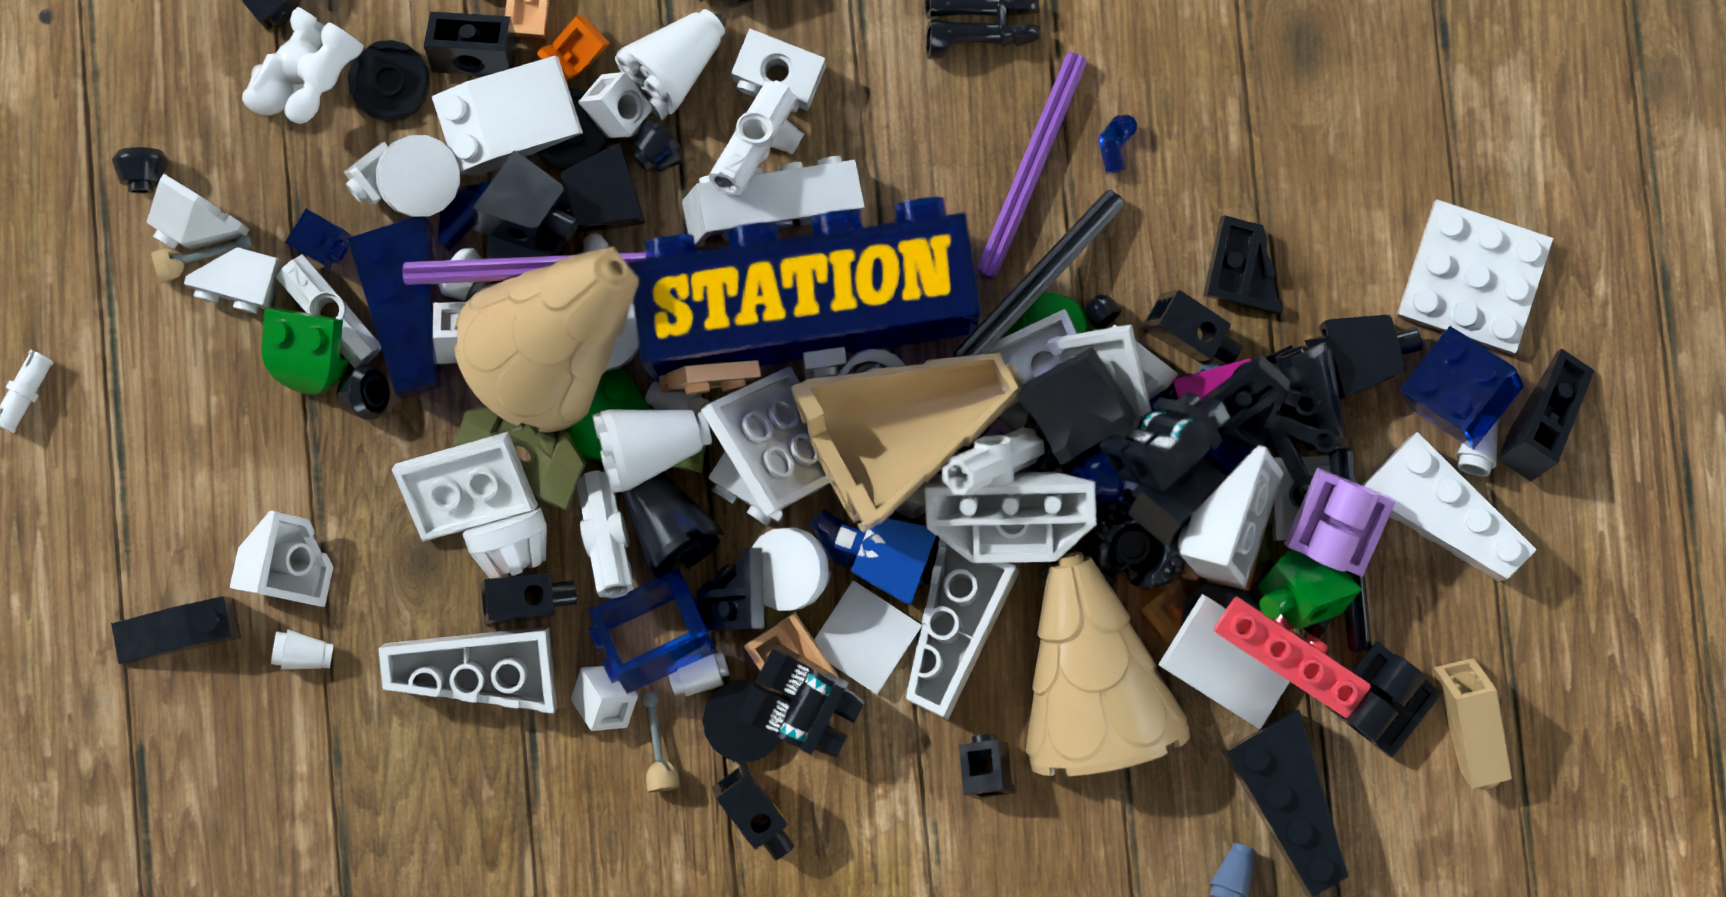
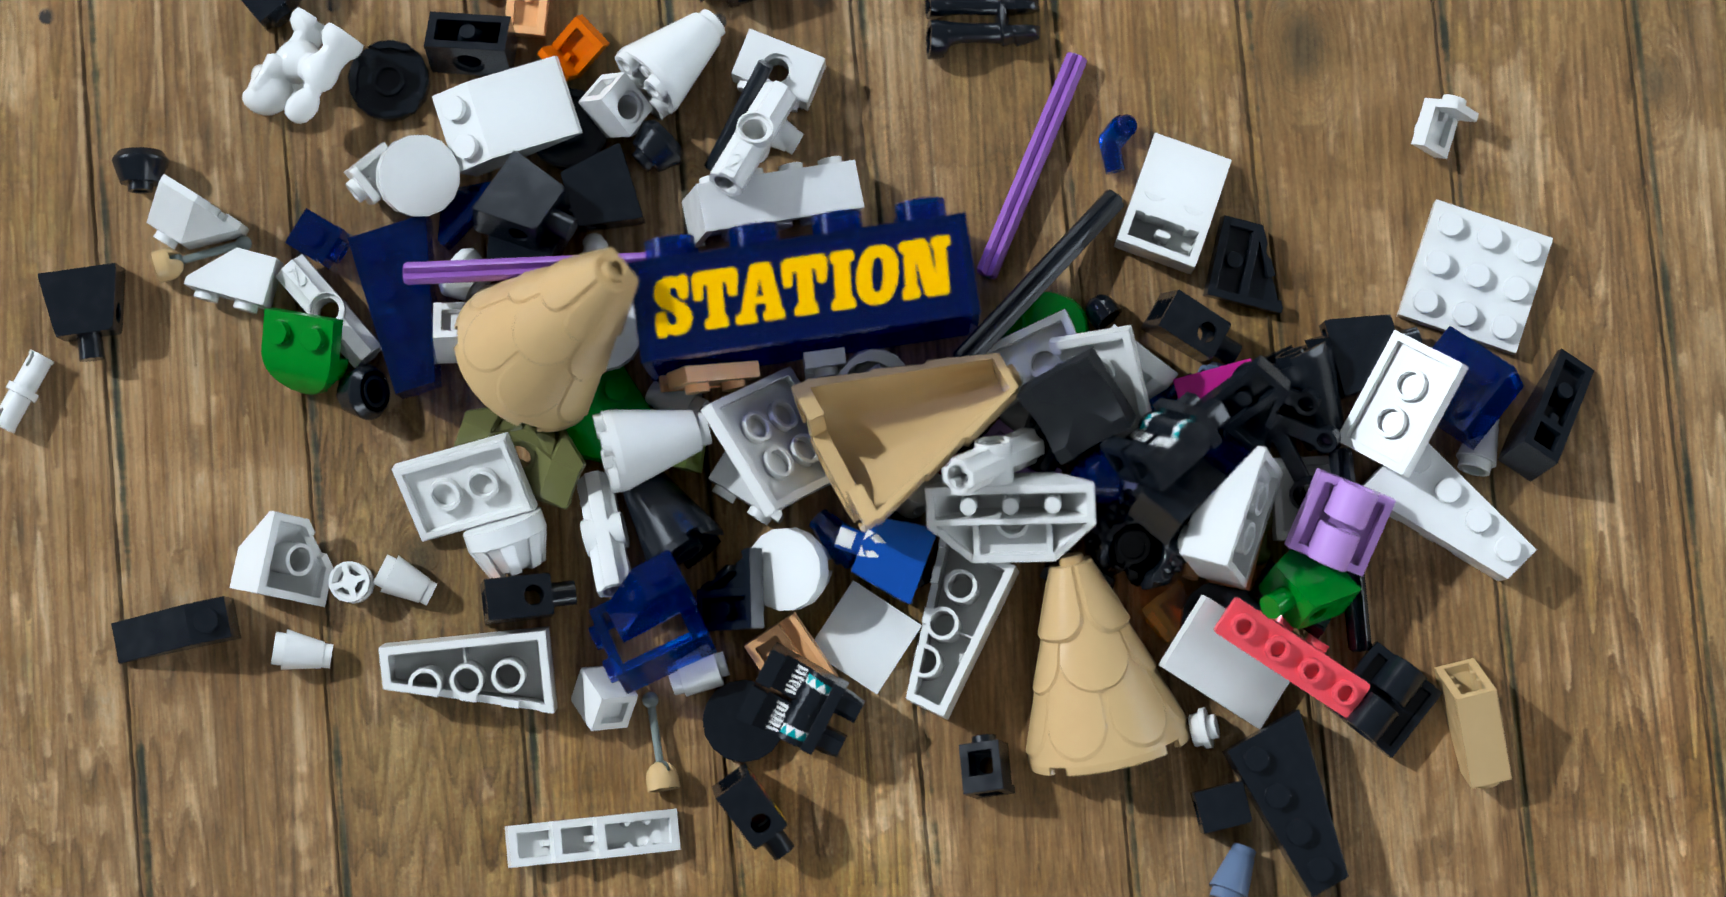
none -> black torso [38,263,125,362]
none -> white wheel [329,561,375,604]
none -> white cone [373,554,438,606]
none -> white slope [504,808,681,868]
none -> clear blue slope [605,549,698,643]
none -> black bar [704,60,773,171]
none -> white slope [1114,133,1232,274]
none -> white plate [1188,707,1220,749]
none -> black panel [1190,781,1252,834]
none -> white plate [1340,330,1469,478]
none -> white bracket [1411,94,1479,159]

